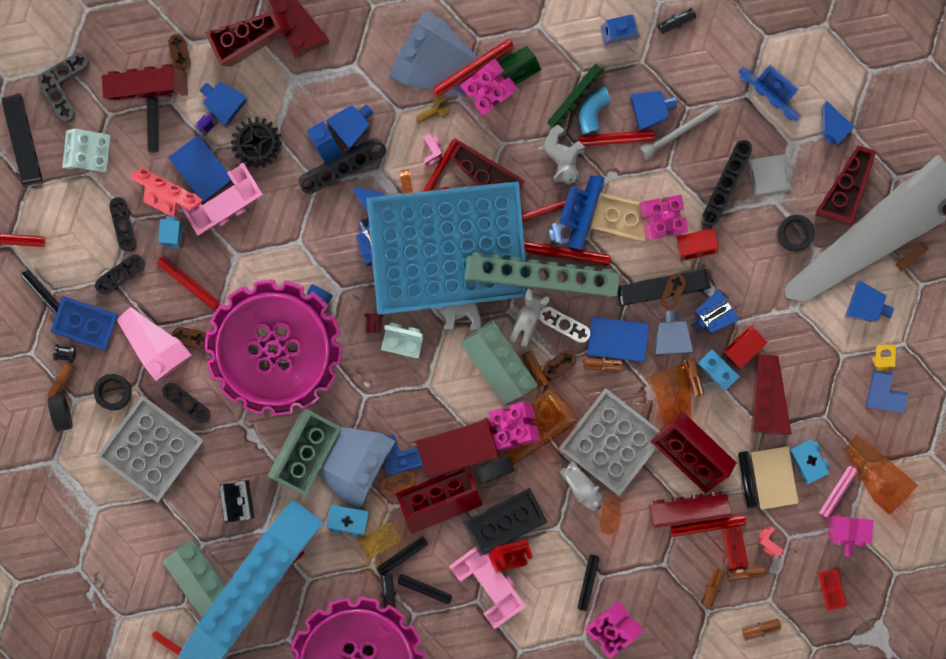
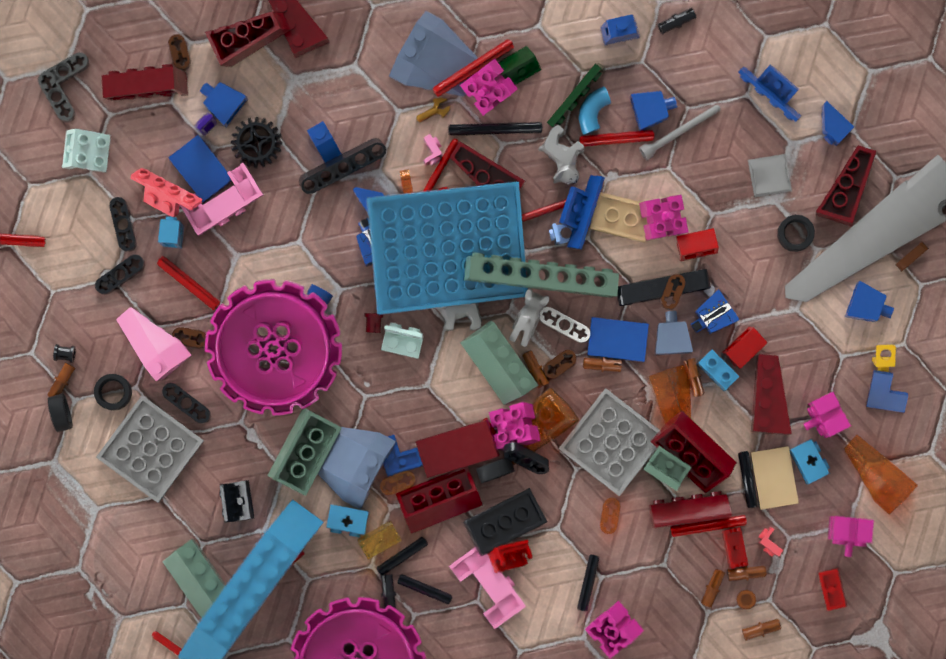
black beam [1,93,43,187] -> none
black axle [20,269,60,315] -> none
blue tile [50,296,118,351] -> none
black axle [147,97,159,153] -> none
blue torso [326,104,374,150] -> none
red axle [524,241,611,266] -> none
light grey animal [559,461,603,511] -> none
black beam [701,140,752,228] -> none
bright pink axle [820,466,858,518] -> none
none -> black axle [448,122,543,136]
none -> black beam [504,442,549,474]
none -> sand green bracket [644,446,691,491]
none -> dark orange tile [736,590,756,609]
none -> dark pink brick [803,392,851,438]

